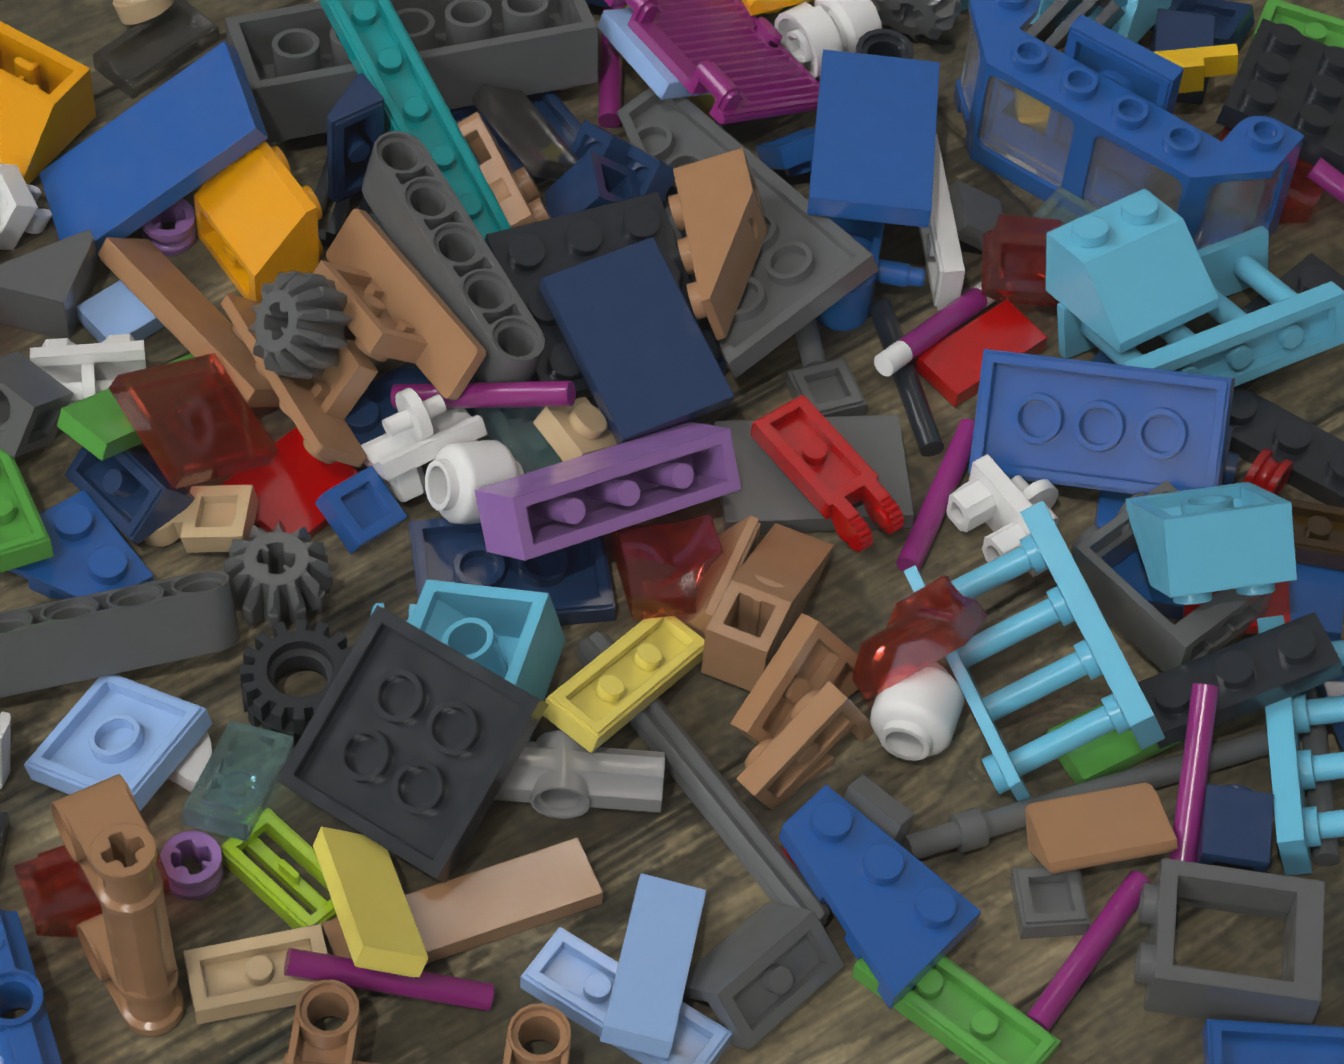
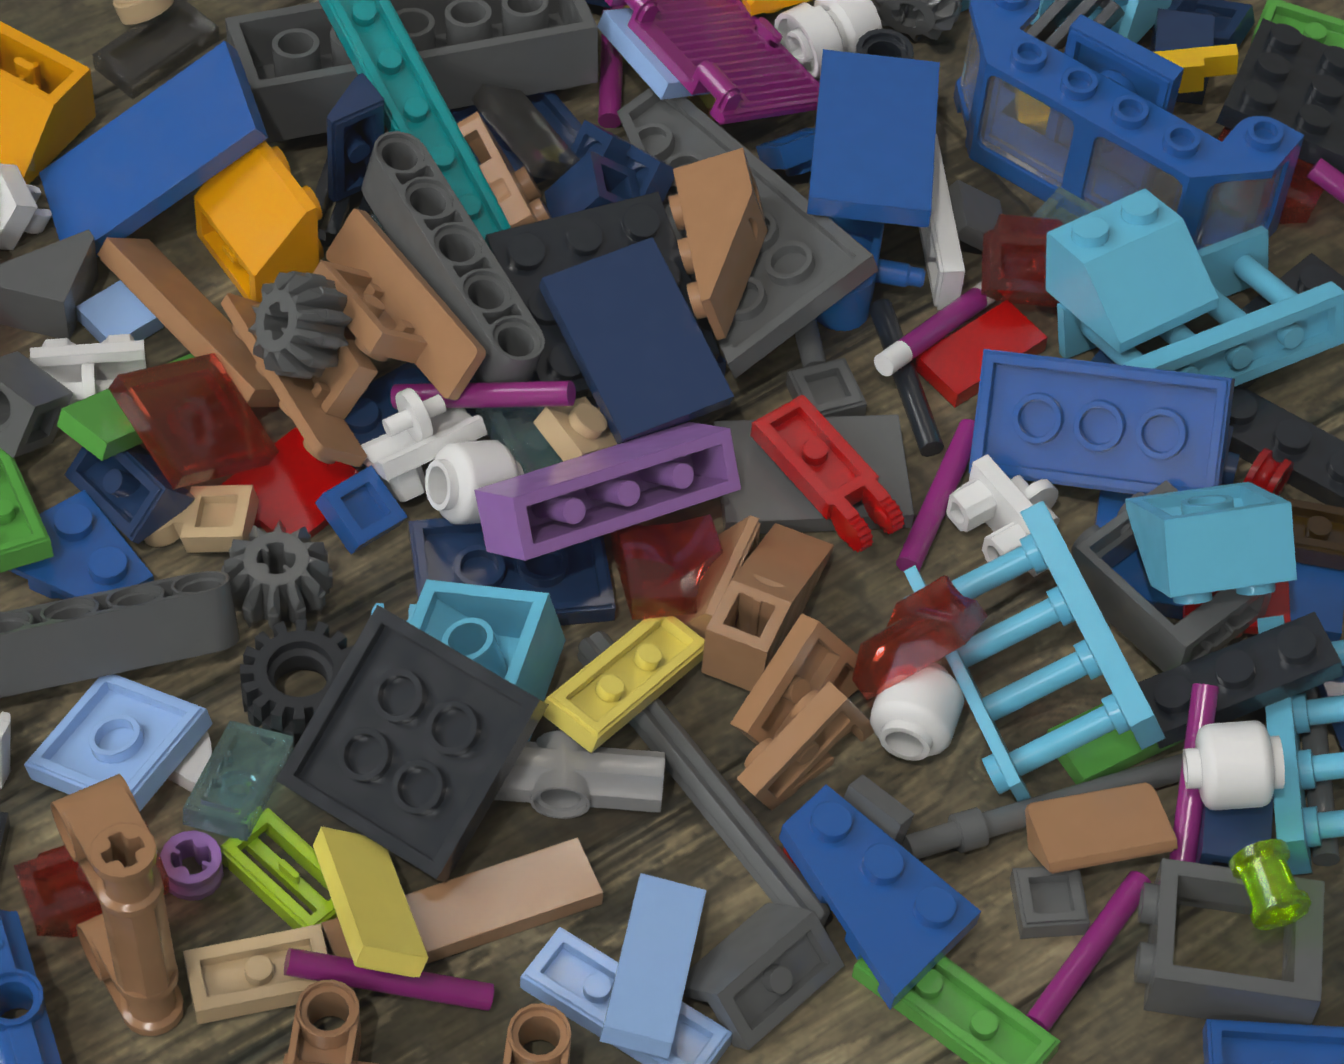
medium lavender bush [142,199,197,256] -> none
none -> white head [1183,721,1285,810]
none -> clear neon green bush [1229,839,1312,930]

